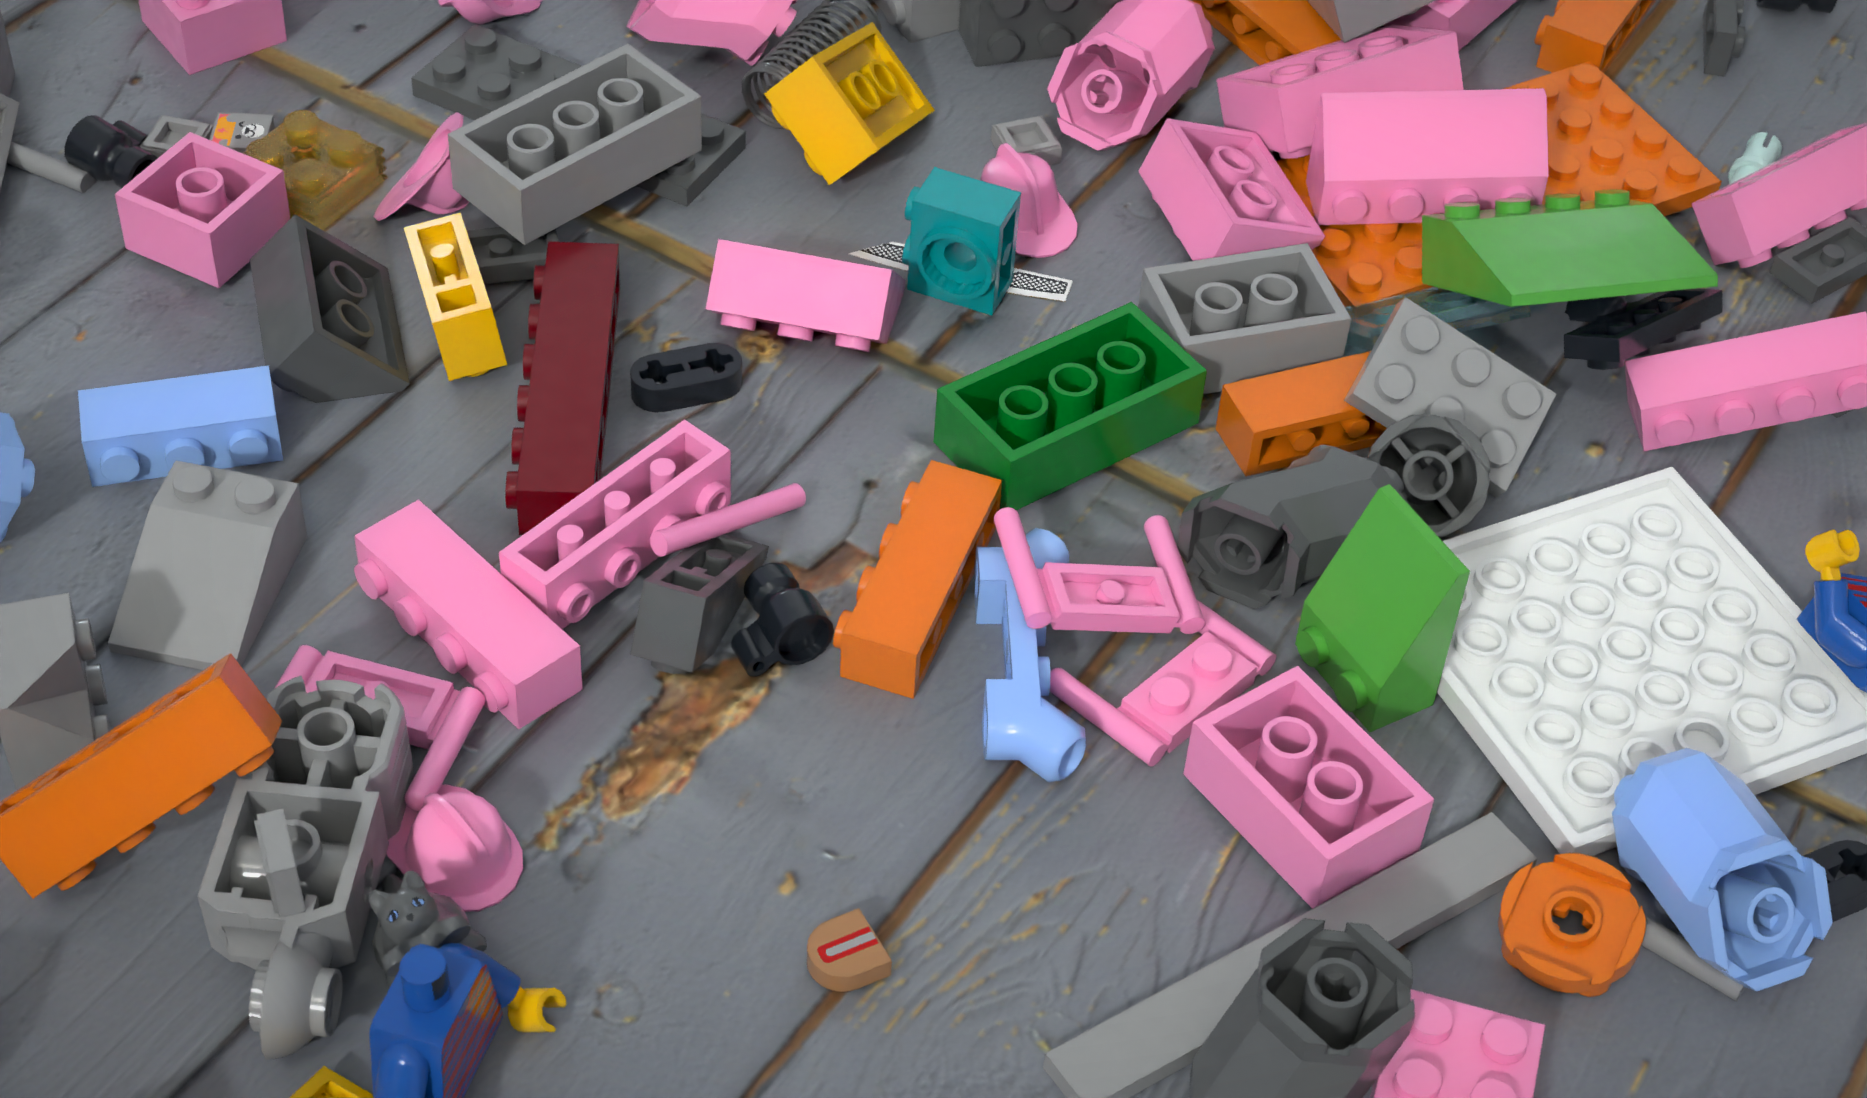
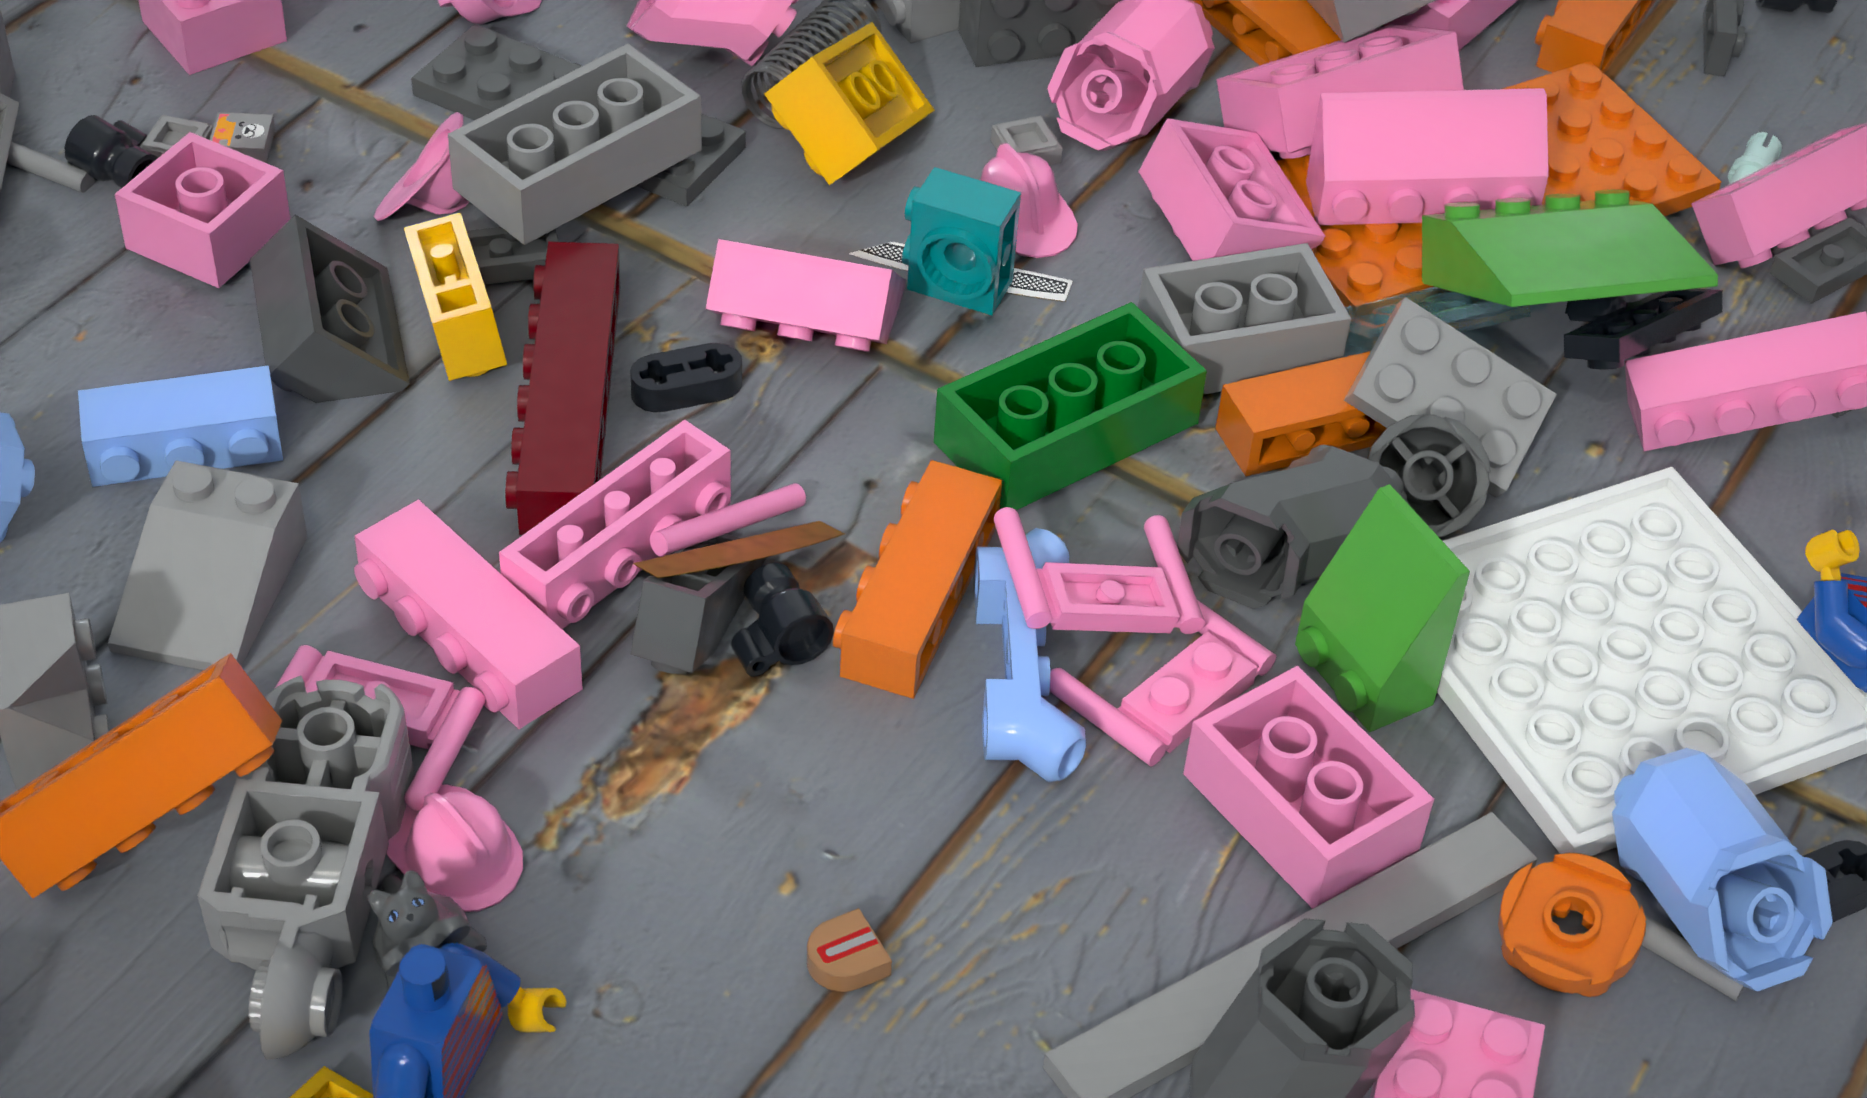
clear yellow brick [243,110,388,230] -> none
light grey tile [254,808,306,918] -> none
none -> pearl gold sticker [633,521,845,578]

